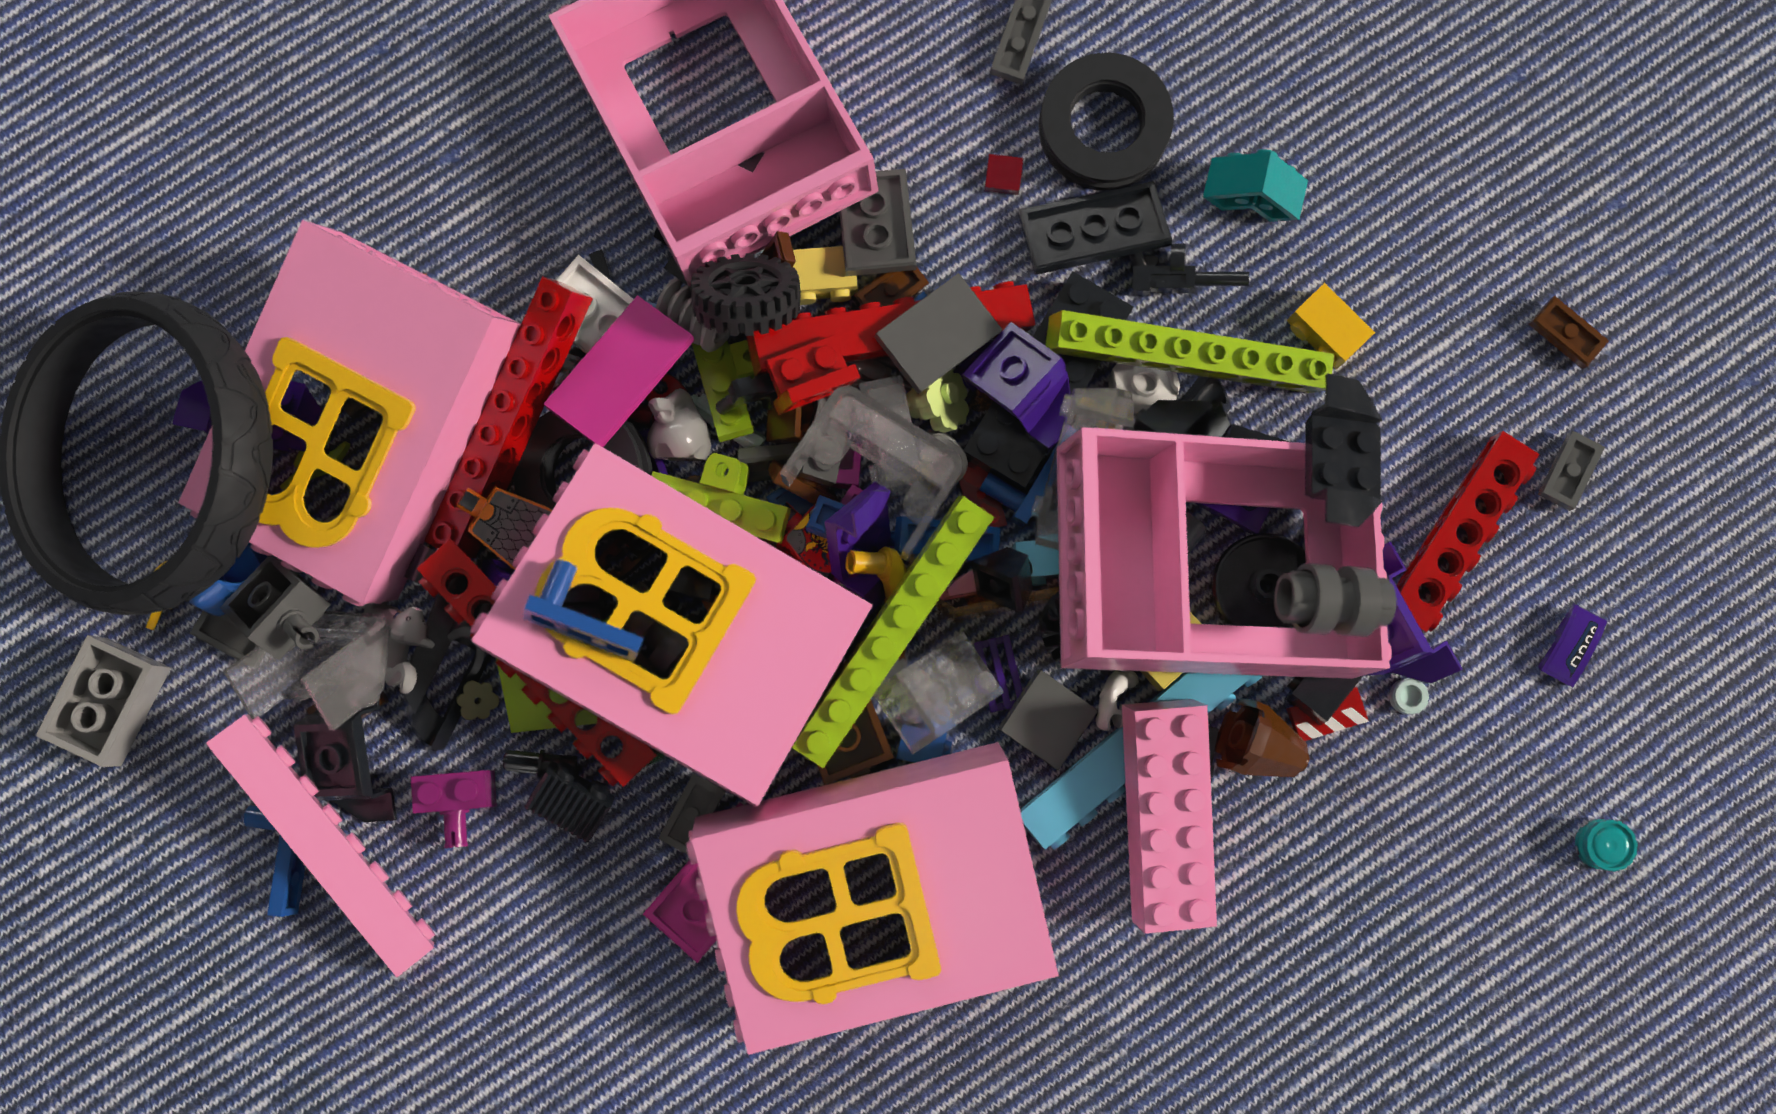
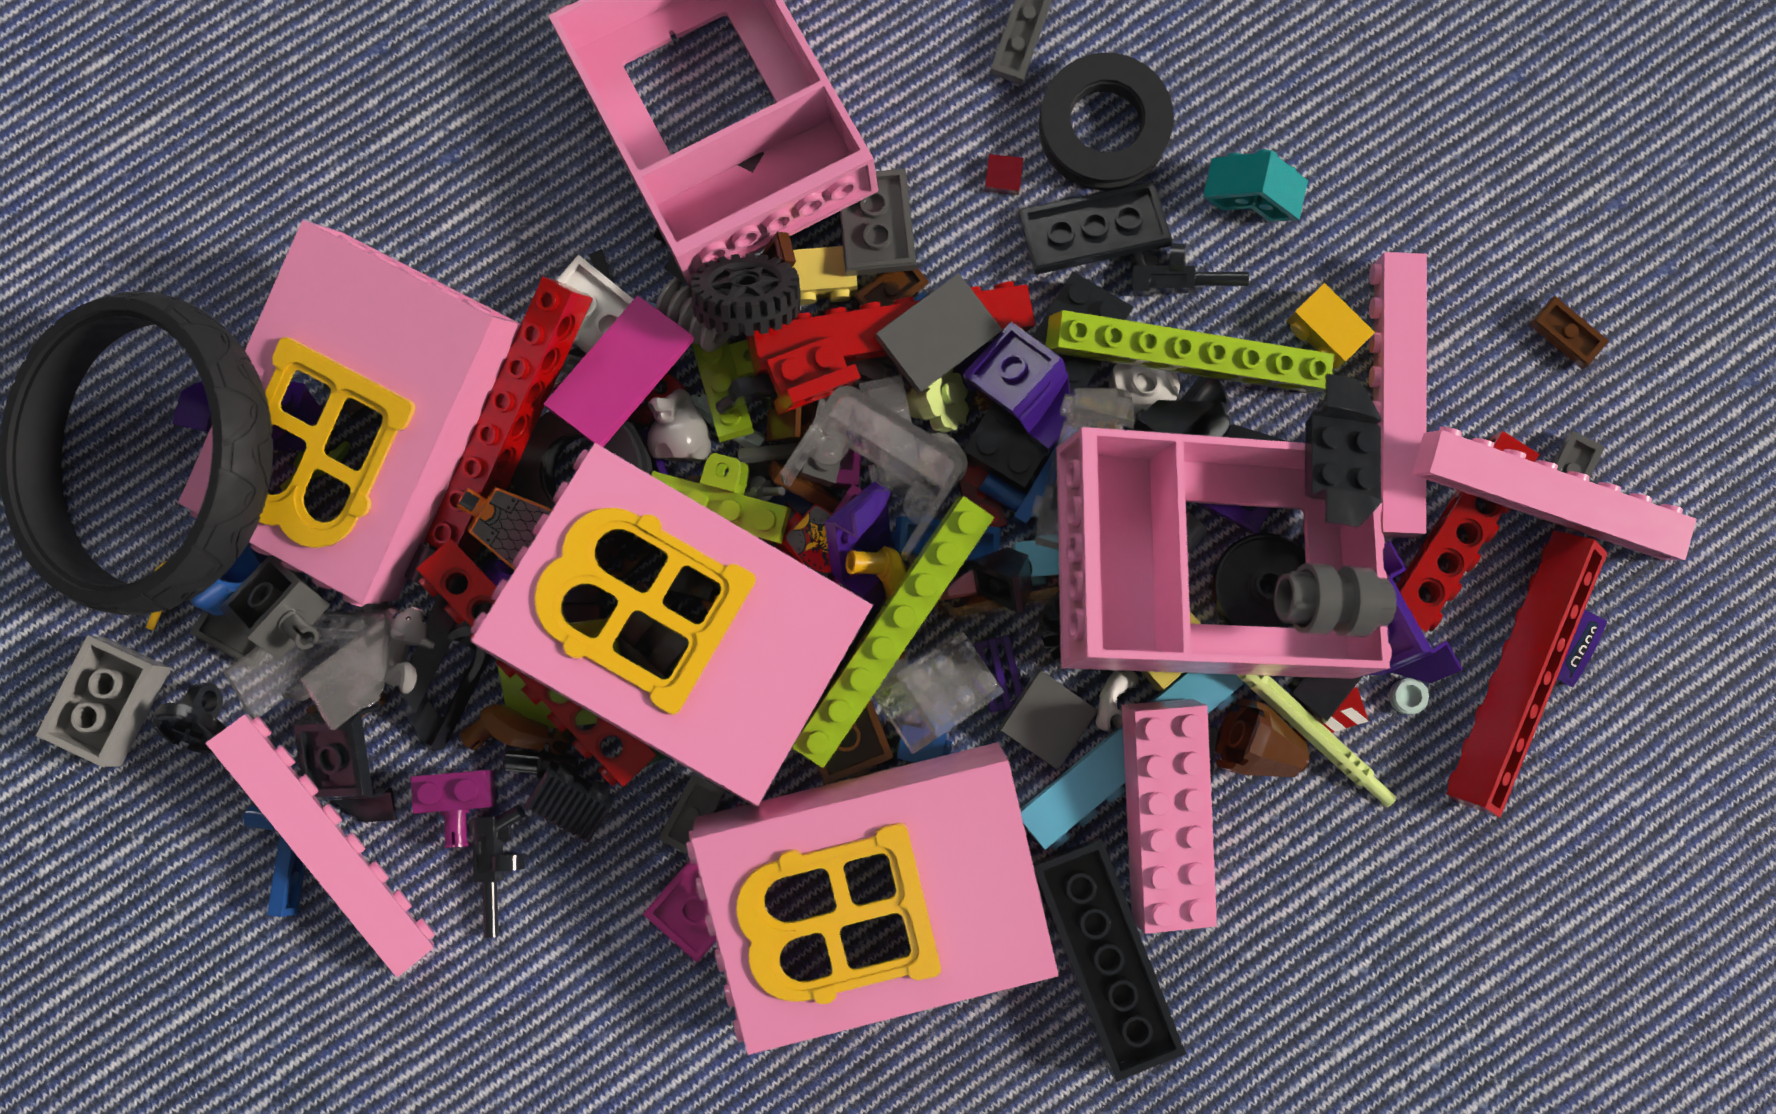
olive plant [456,680,499,720] -> none
blue piece [523,559,643,661] -> none
blue tile [806,495,845,539] -> none
teal wheel [1575,819,1638,872] -> none
none -> black tile [151,683,226,754]
none -> reddish brown arm [460,704,573,755]
none -> black piece [469,804,526,938]
none -> dark grey hand [744,475,785,502]
none -> black brick [1032,838,1186,1082]
none -> yellowish green axle [1235,674,1396,807]
none -> bright pink brick [1369,252,1427,538]
none -> bright pink brick [1412,427,1697,560]
none -> red brick [1446,531,1607,818]

